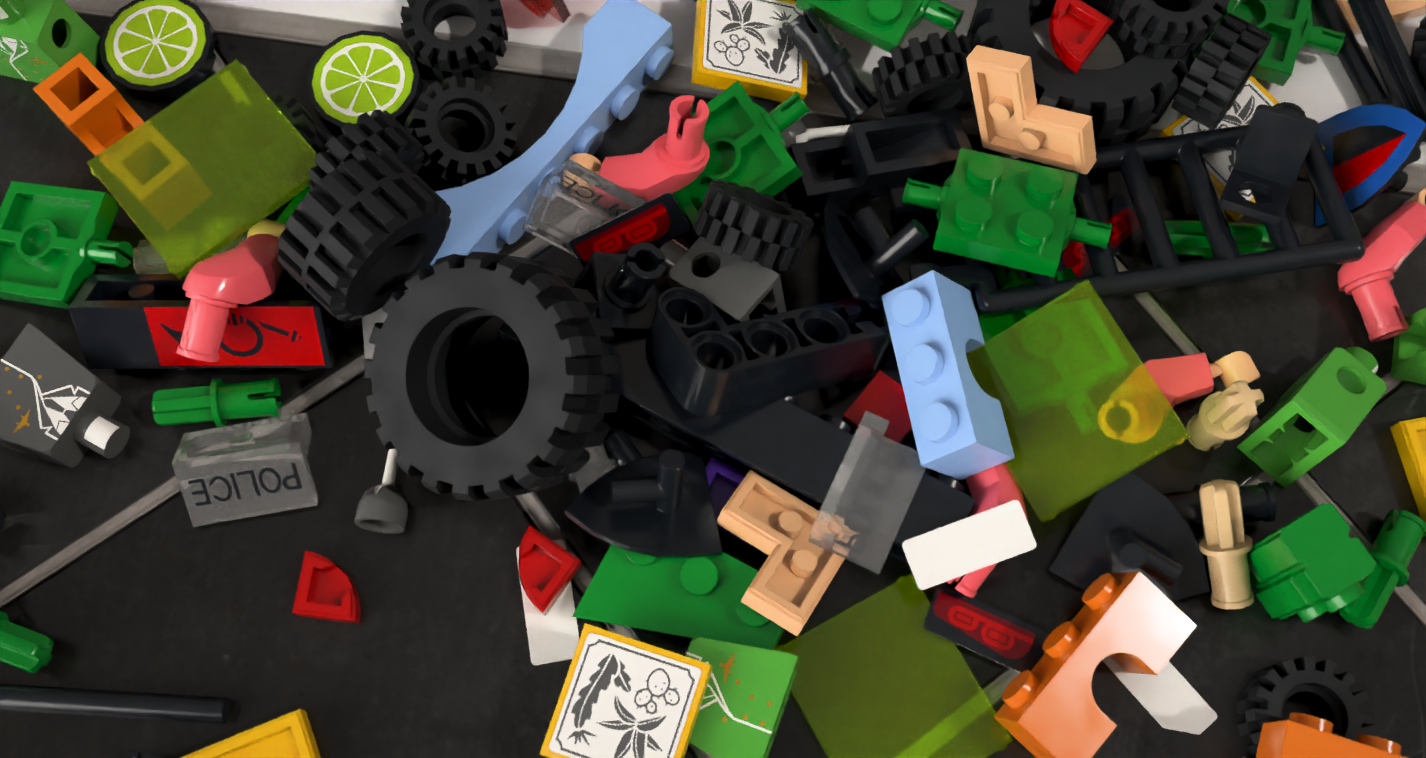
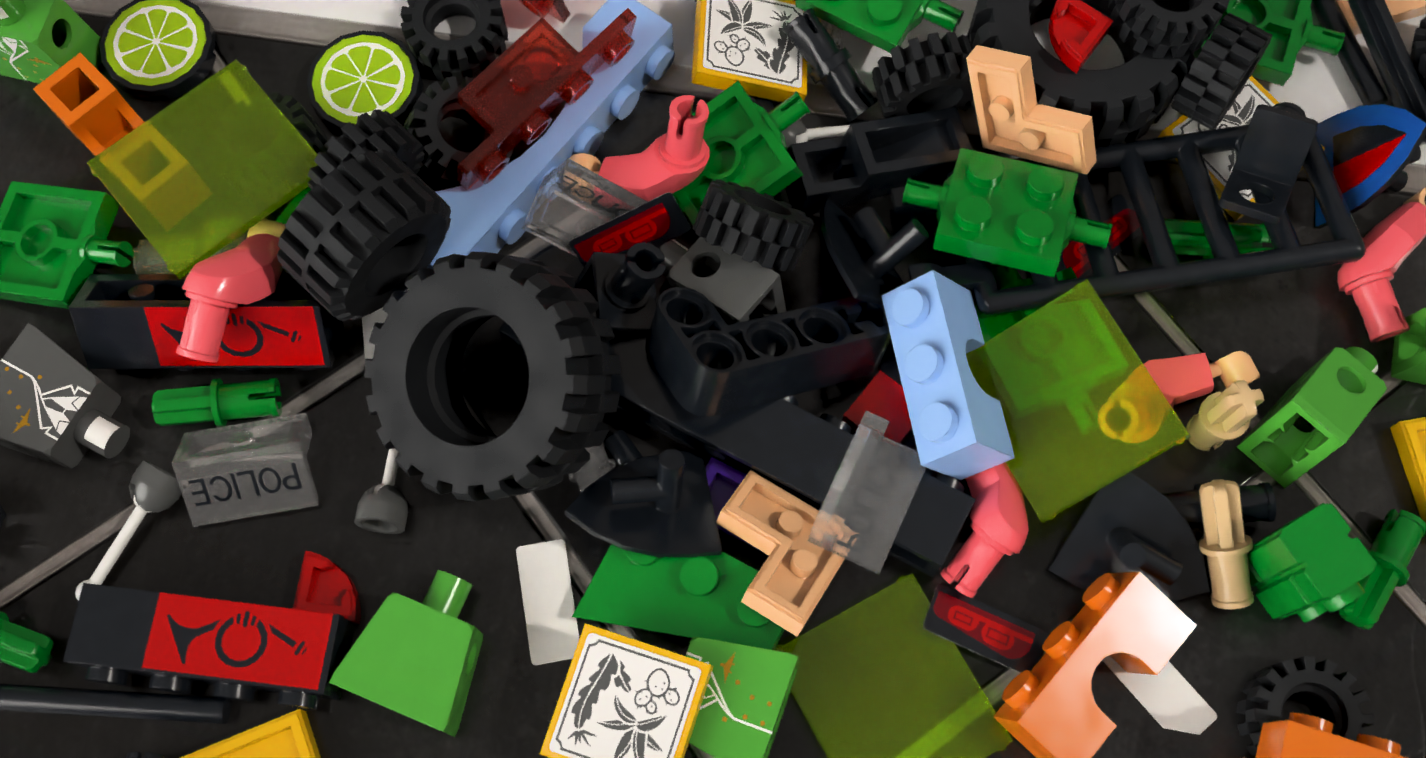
red tile [519,526,583,616] -> none
white sticker [902,500,1037,590] -> none
none -> brick [63,583,355,710]
none -> hinge [75,460,188,601]
none -> bright green torso [329,570,483,737]
none -> clear red bracket [458,8,637,190]

